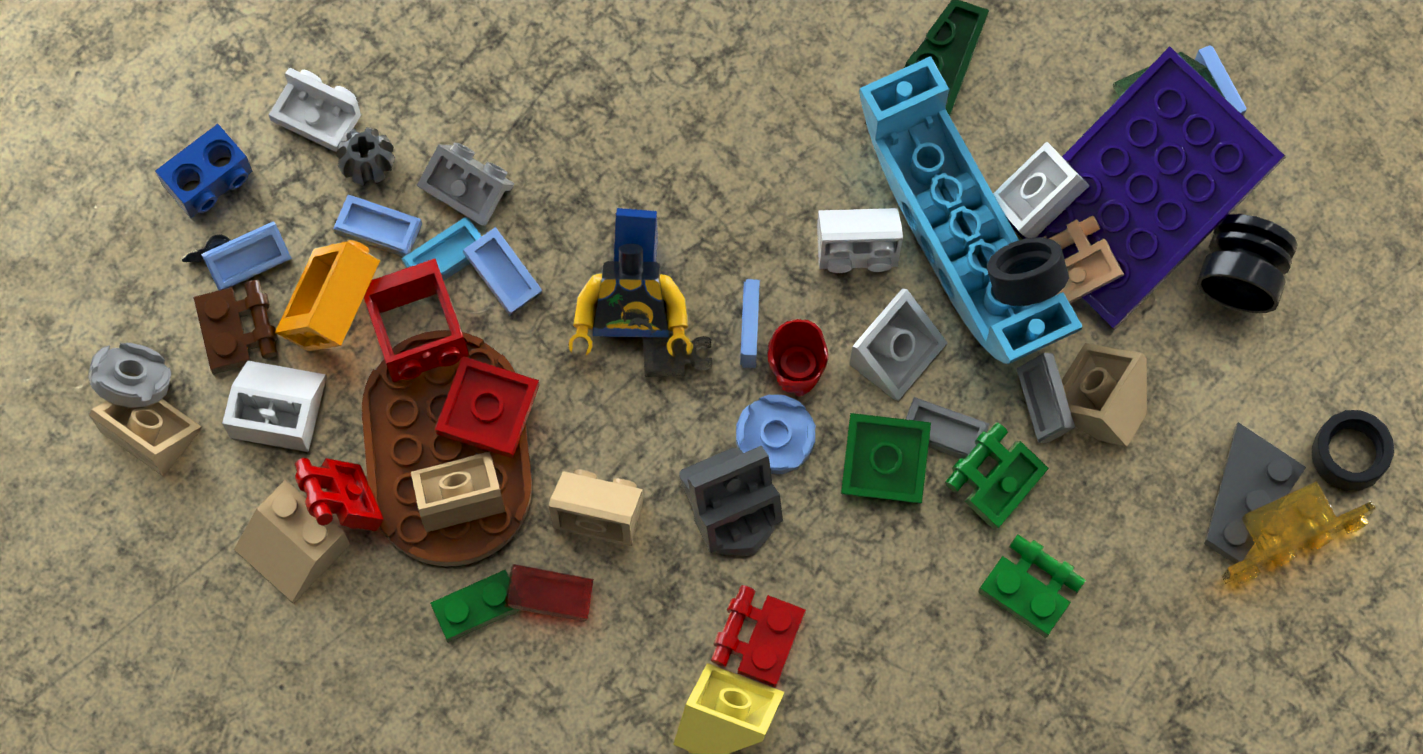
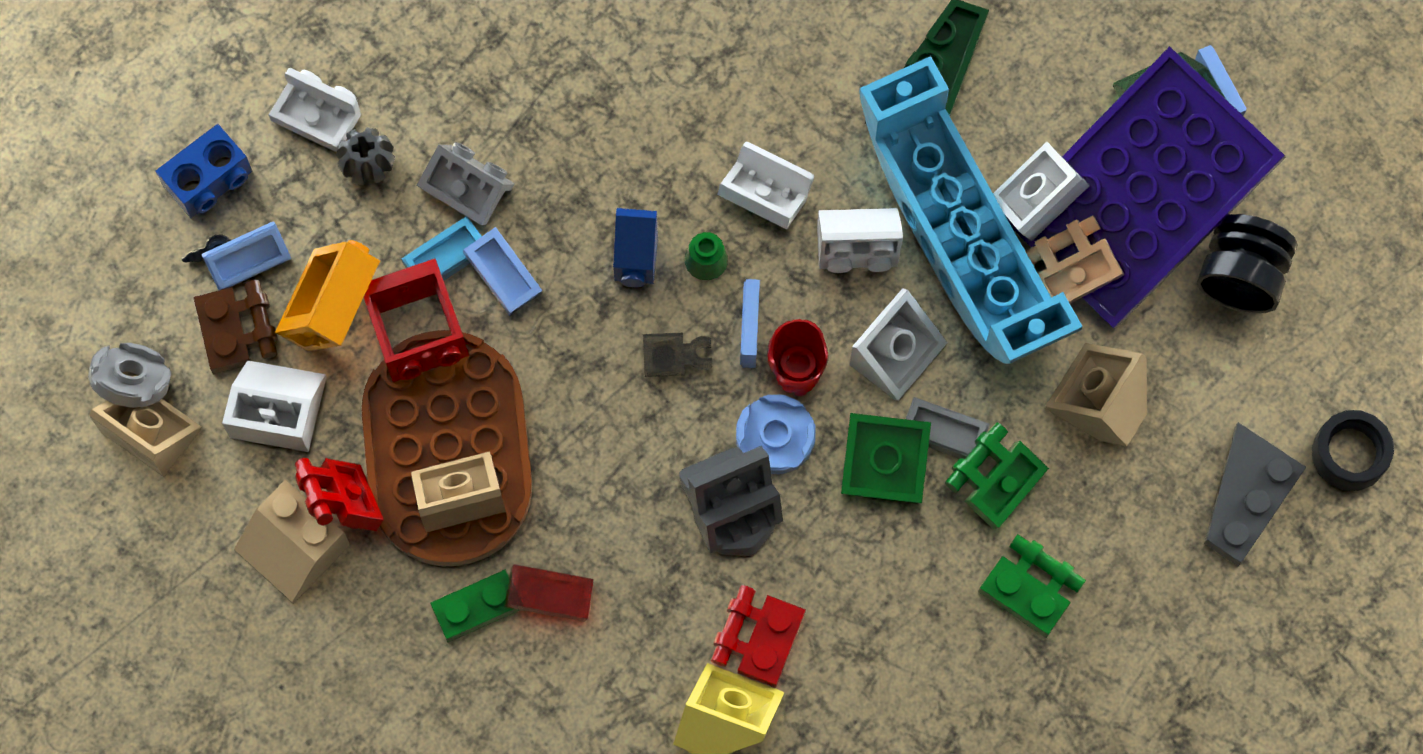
light blue tile [333,194,422,257] -> none
red plate [435,356,540,459] -> none
tan slope [549,469,643,546] -> none
torso [568,243,693,357] -> none
black tyre [987,237,1069,306] -> none
light grey tile [1017,353,1075,443] -> none
clear yellow bracket [1221,481,1376,584] -> none
none -> green hat [684,232,728,280]
none -> white bracket [717,142,814,229]

